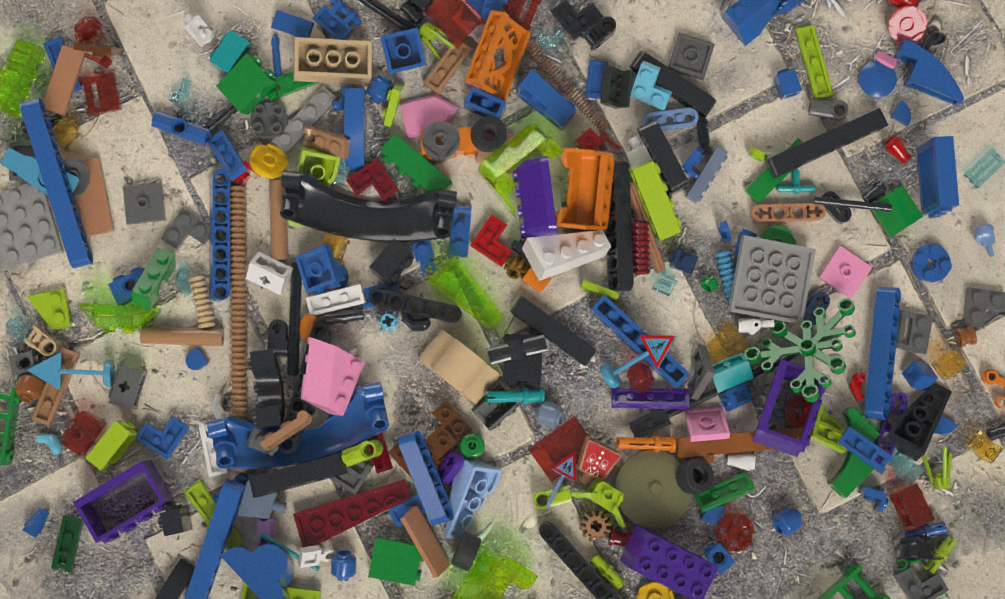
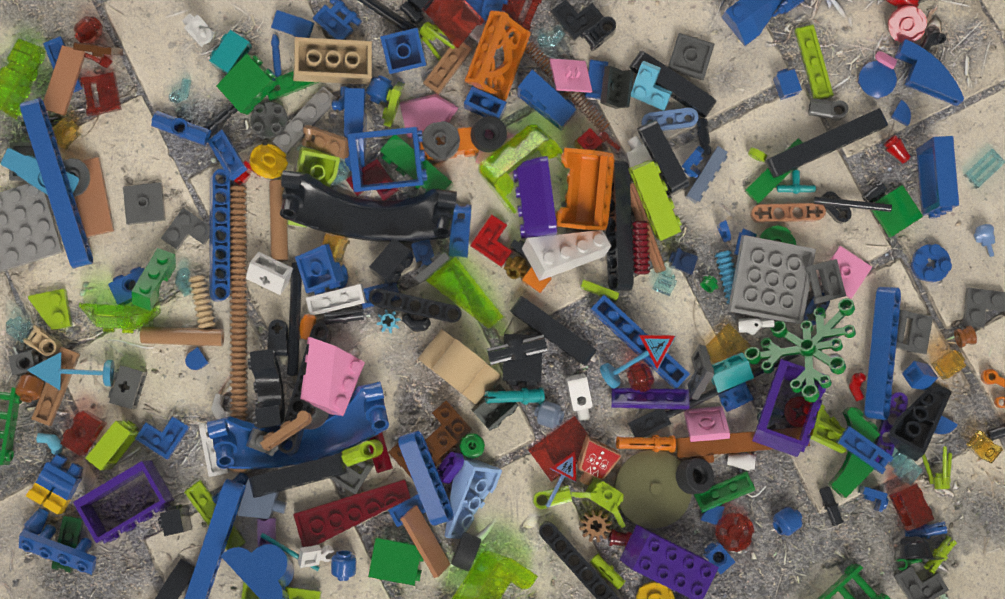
none -> blue plate [19,524,96,575]
none -> blue hips [26,454,83,514]
none -> blue window [347,127,428,192]
none -> dark grey plate [415,252,450,283]
none -> bright pink piece [550,58,592,93]
none -> white torso [565,373,593,420]
none -> dark grey plate [805,259,846,304]
none -> black axle [819,486,844,526]

